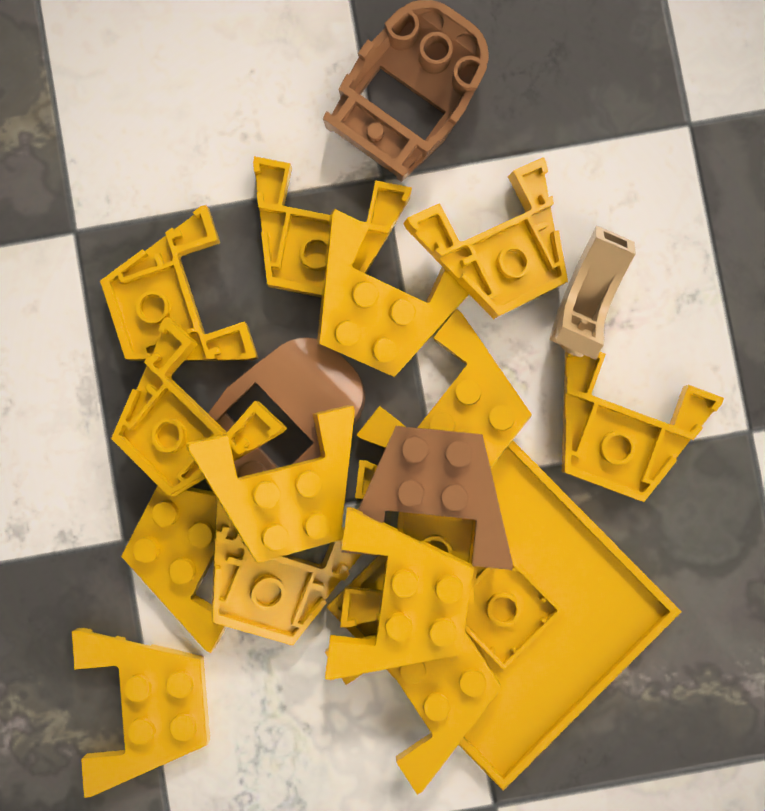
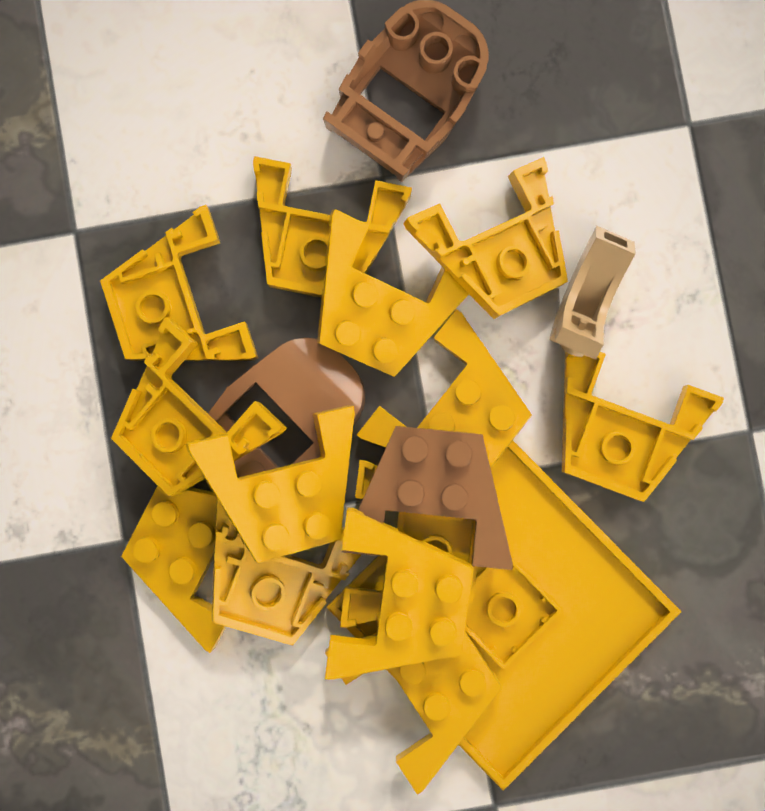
yellow wing [72,628,210,798] -> none

